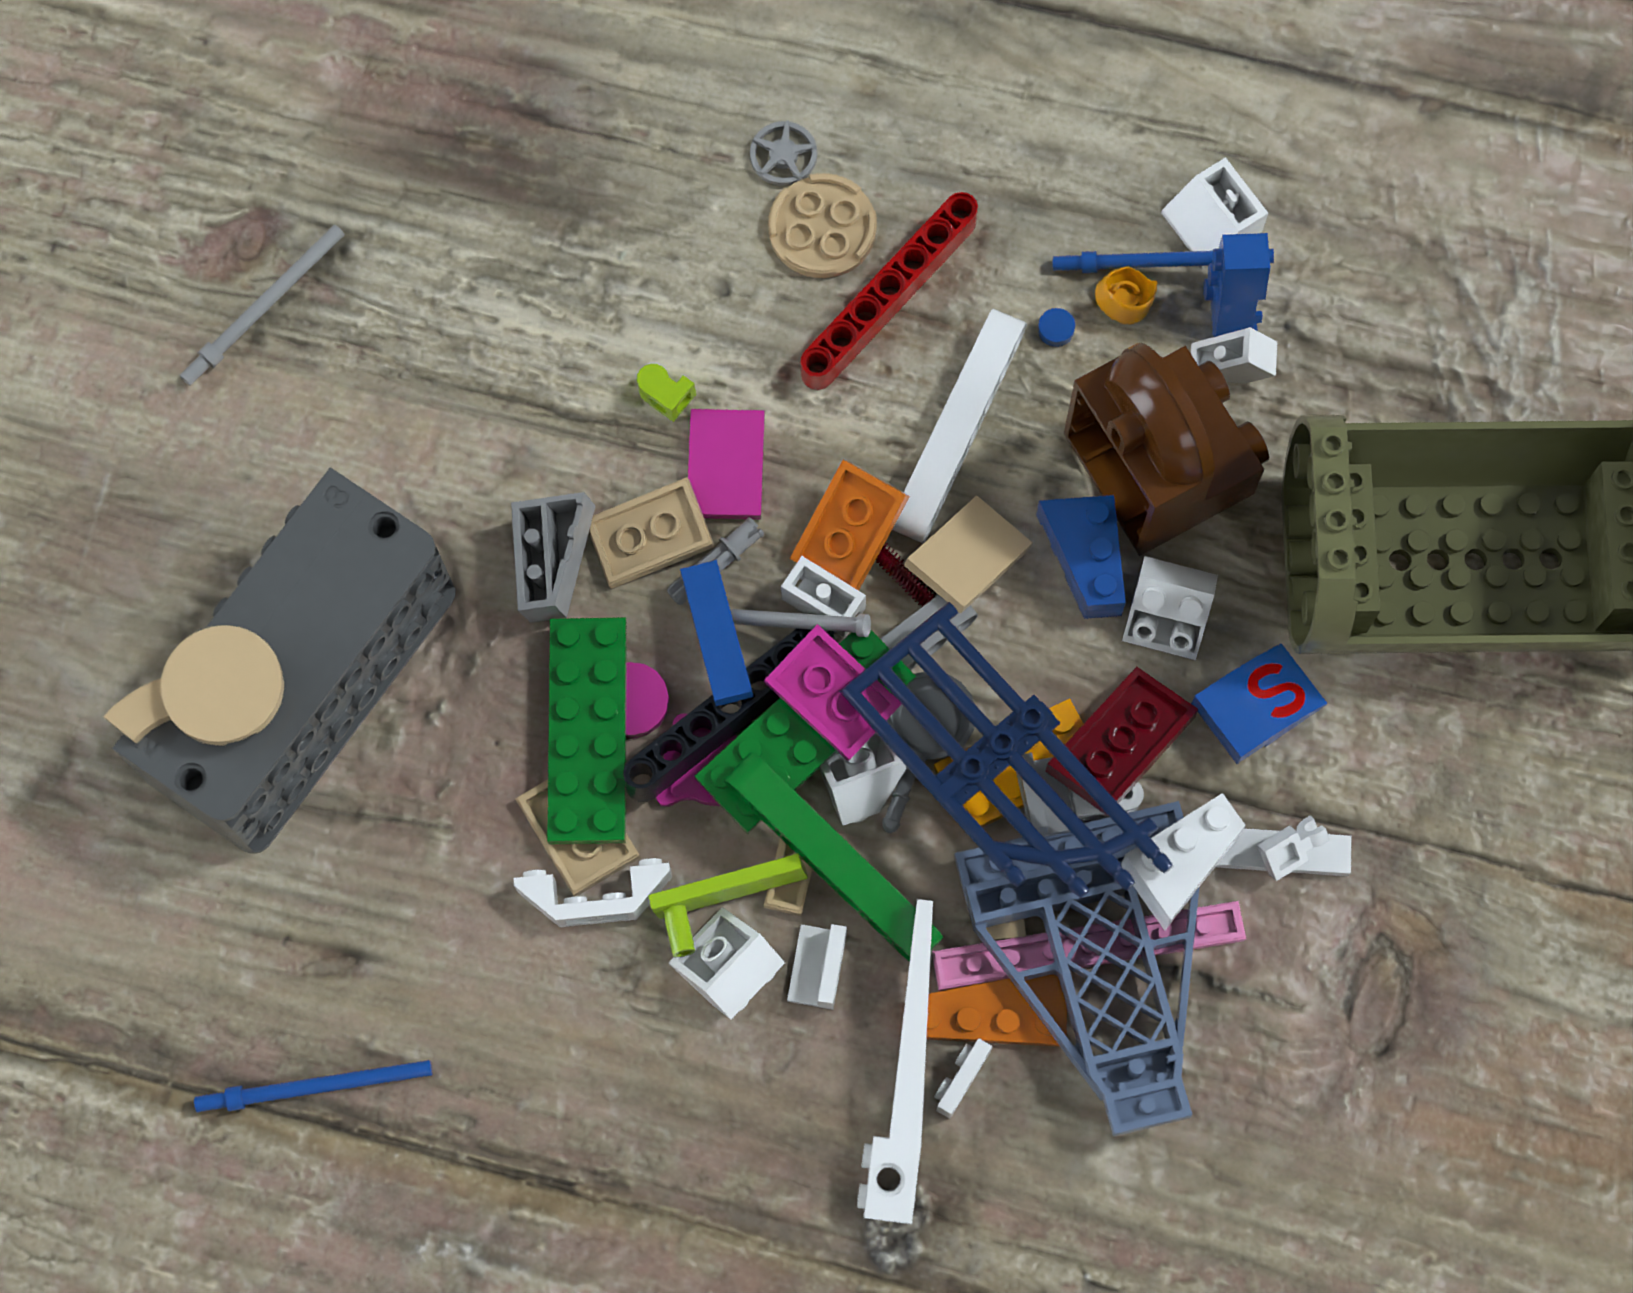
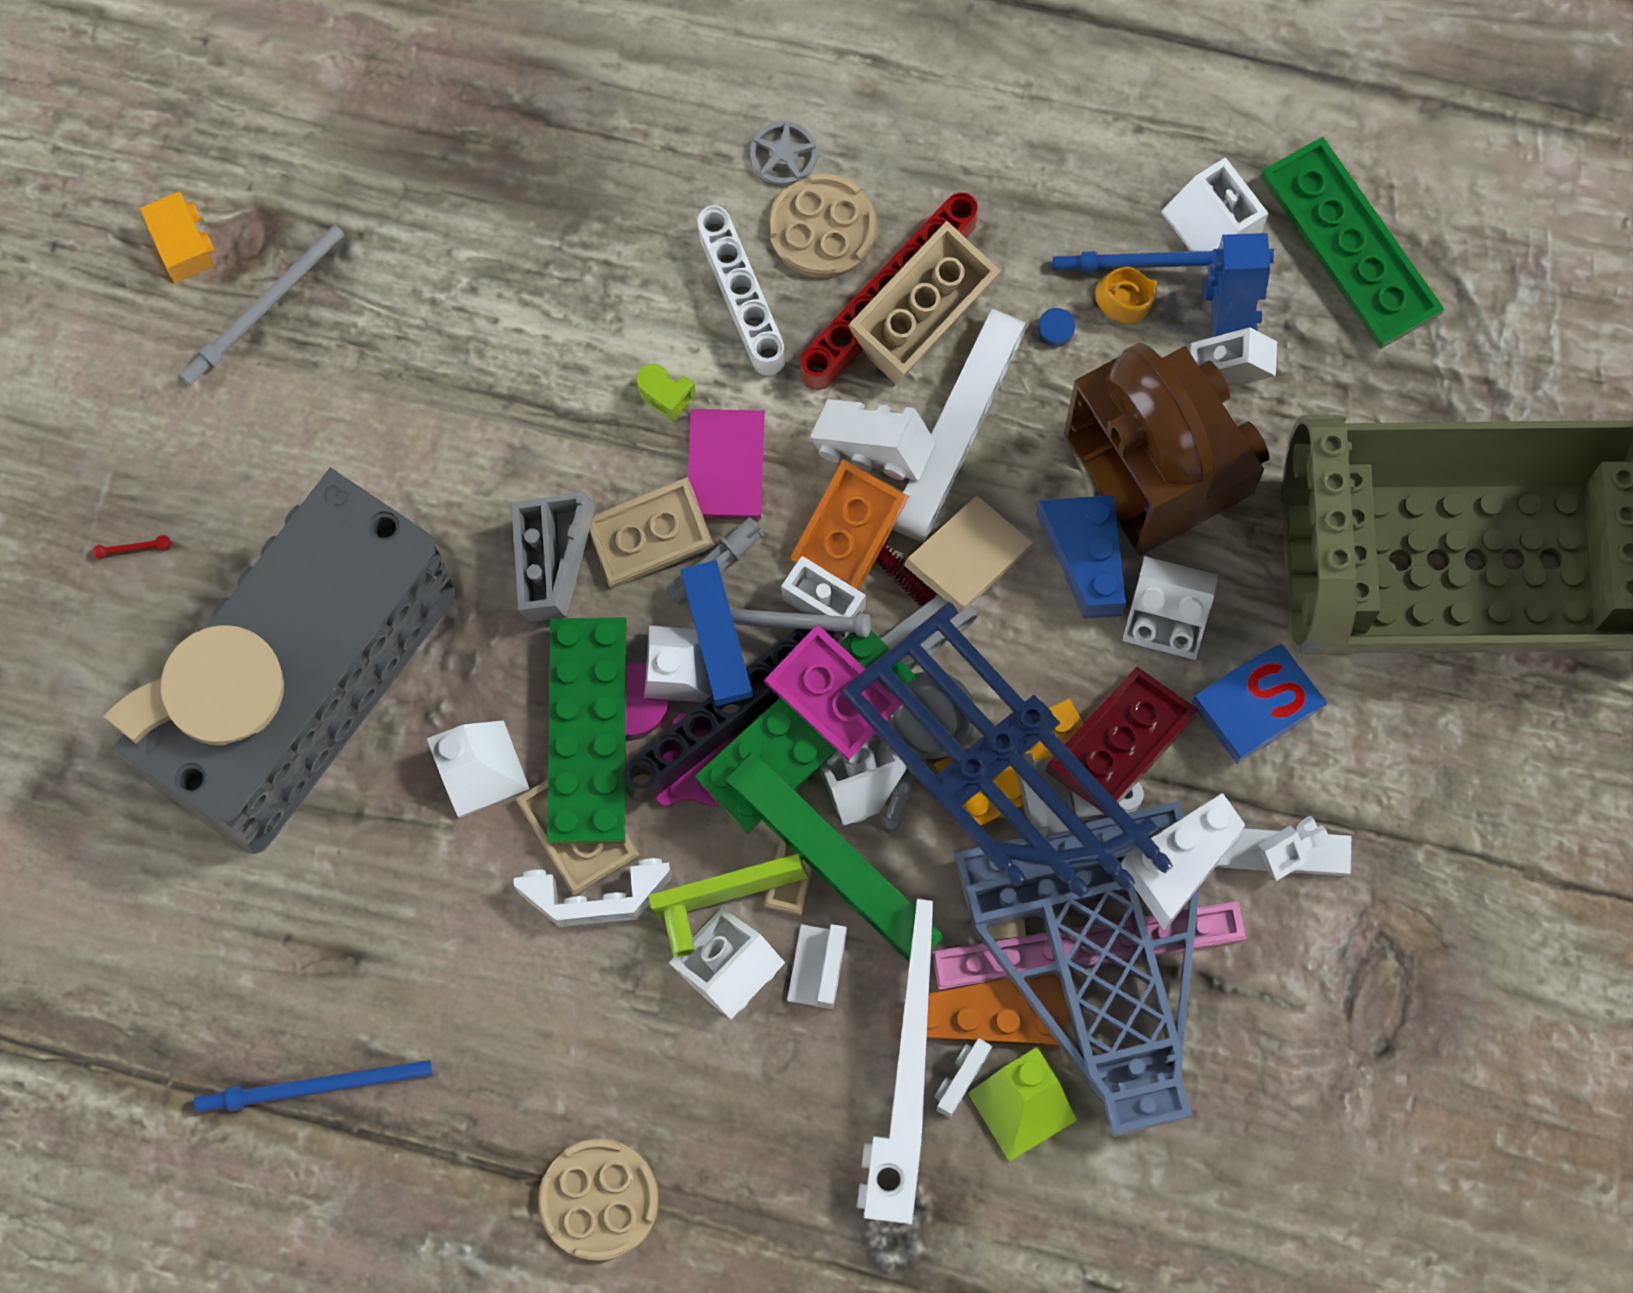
none -> red hinge [92,535,171,559]
none -> light orange brick [140,191,216,283]
none -> white slope [427,720,530,818]
none -> tan tile [538,1139,659,1261]
none -> white slope [644,625,713,703]
none -> white beam [697,206,785,376]
none -> white wedge [810,399,936,481]
none -> tan slope [848,221,1001,385]
none -> lime slope [968,1047,1077,1162]
none -> green plate [1260,136,1444,349]

